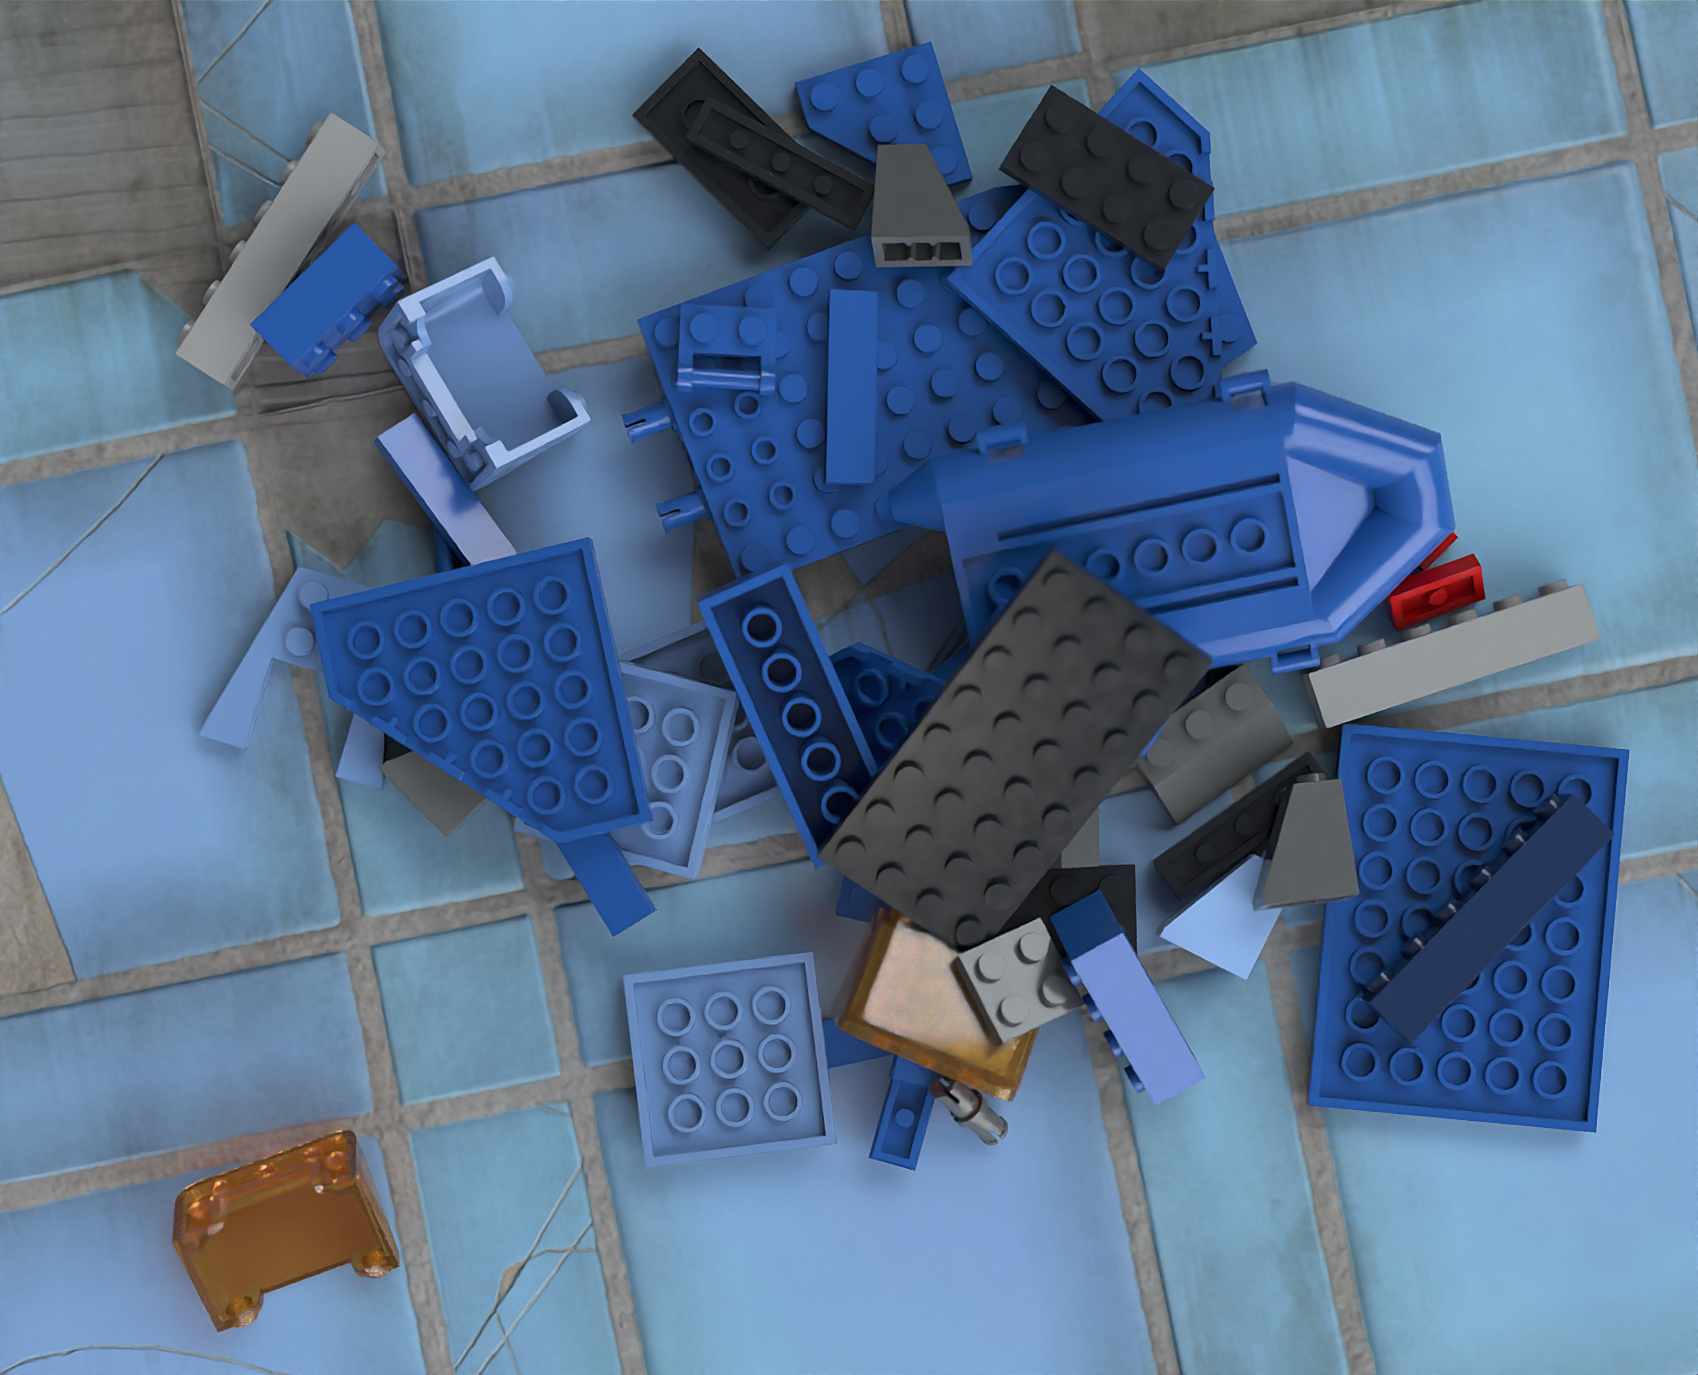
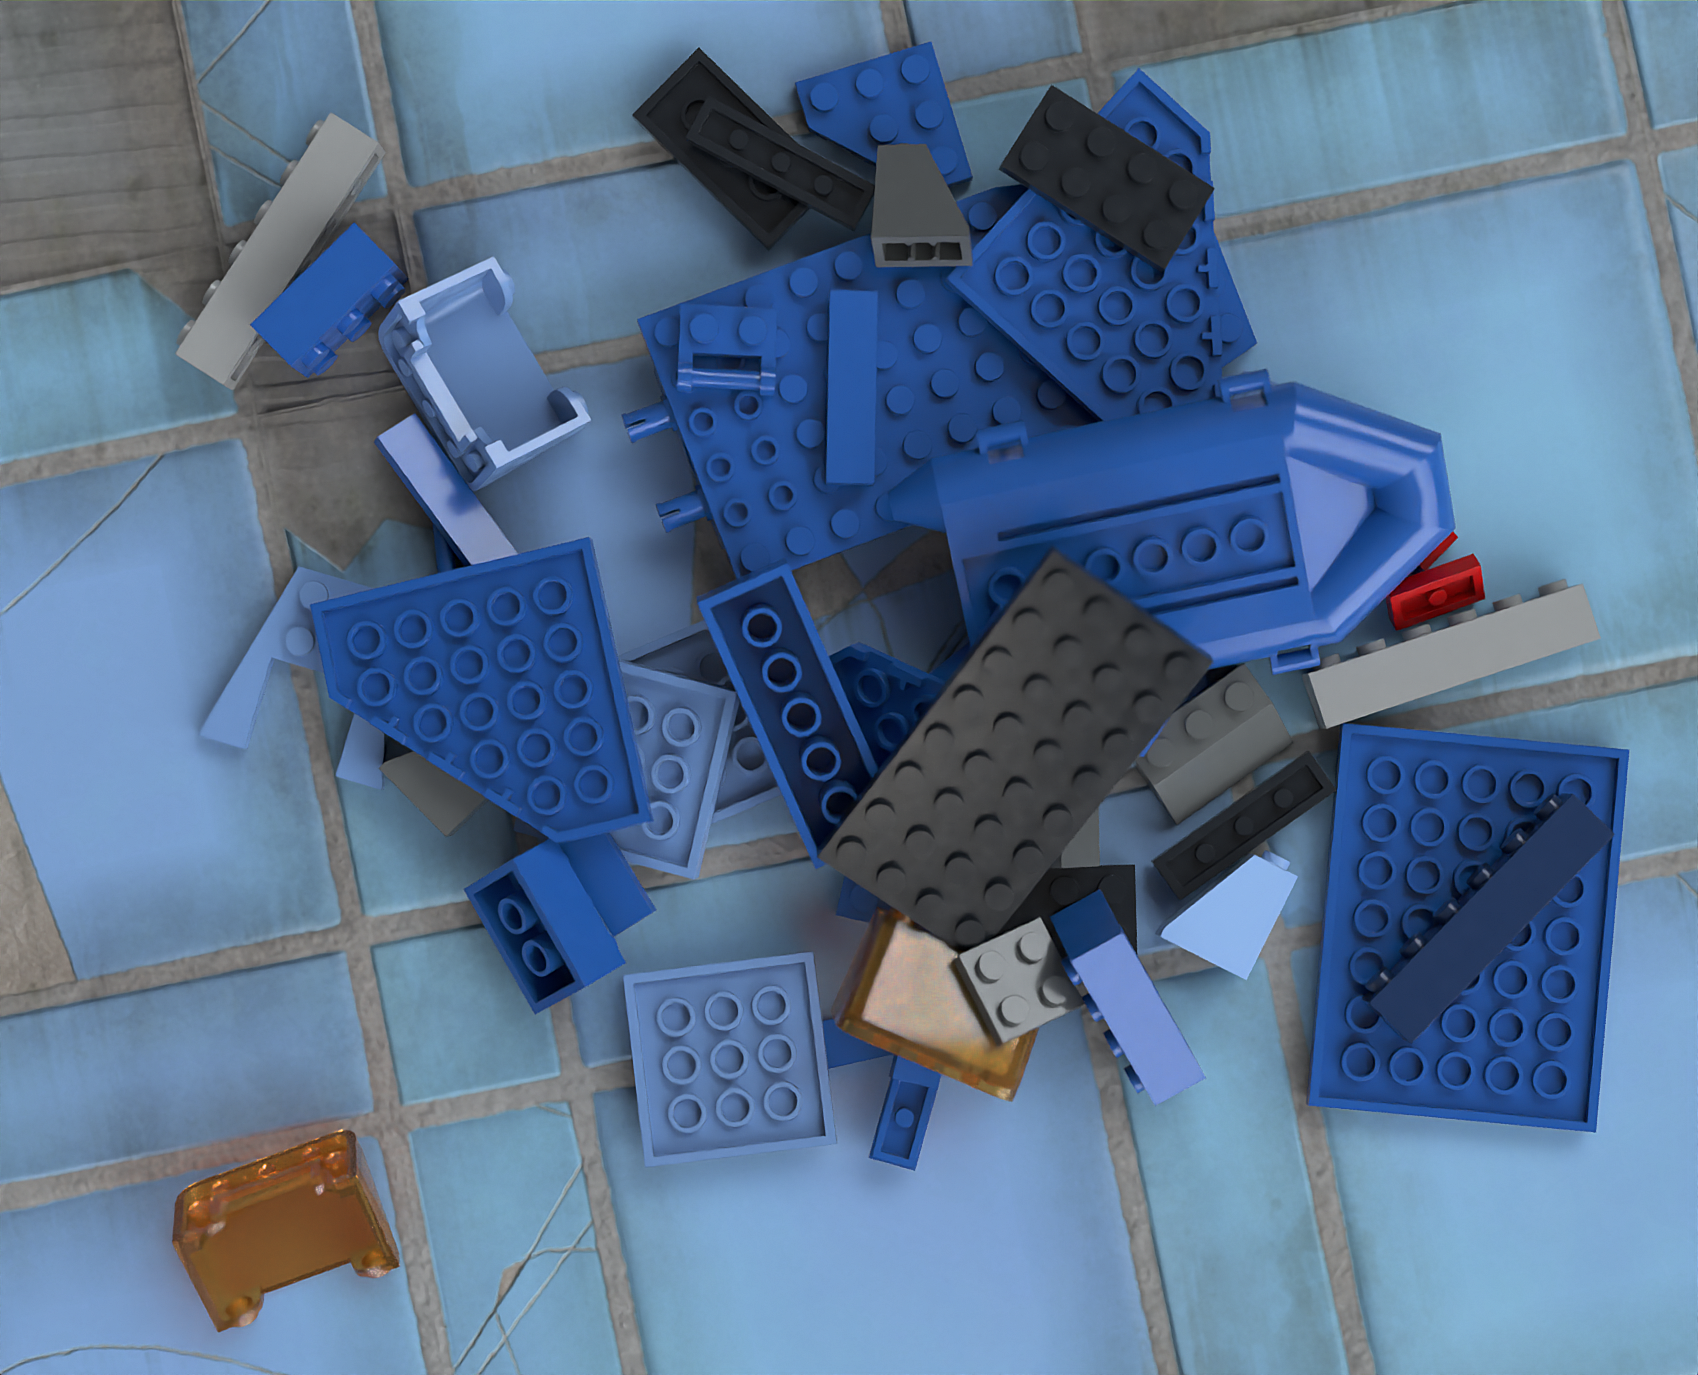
dark grey pin [929,1070,1008,1145] -> none
dark grey slope [1252,773,1360,911] -> none
none -> blue brick [464,839,626,1014]

